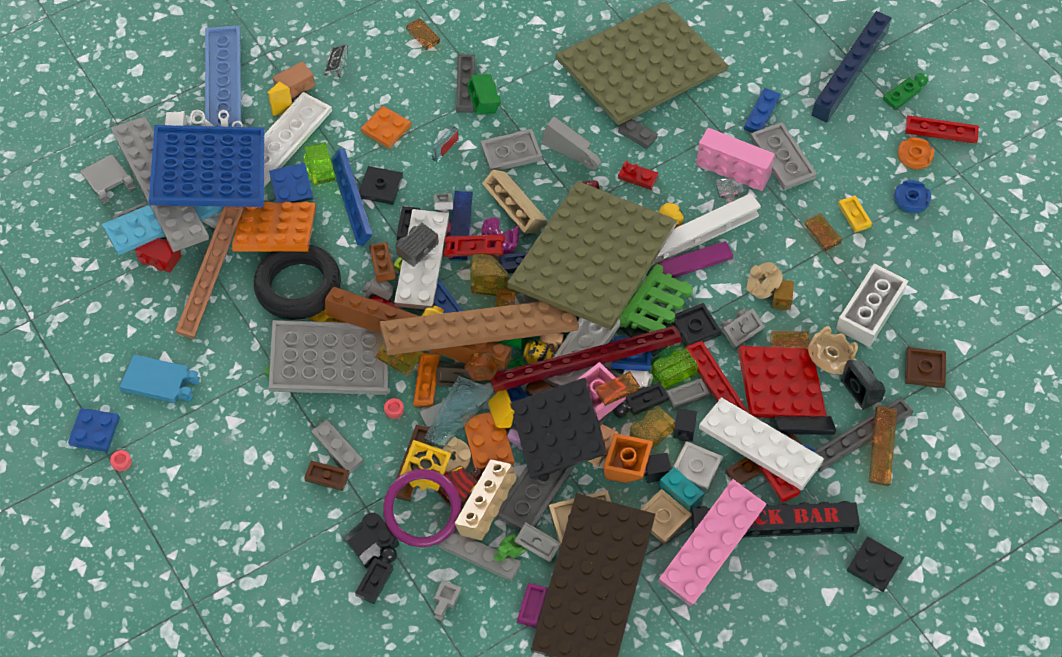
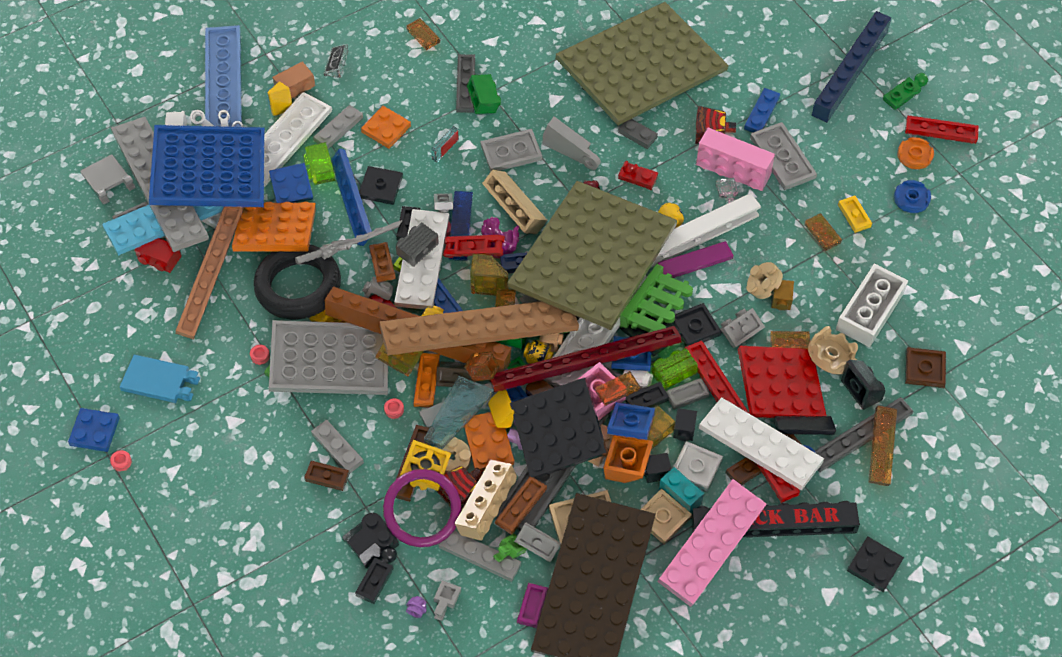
none -> coral tile [250,345,270,365]
none -> light grey sword [295,220,402,264]
none -> light grey plate [313,105,363,150]
none -> medium lavender plate [406,596,427,618]
none -> dark orange tile [495,477,547,535]
none -> blue plate [607,402,655,440]
none -> torso [695,106,736,144]

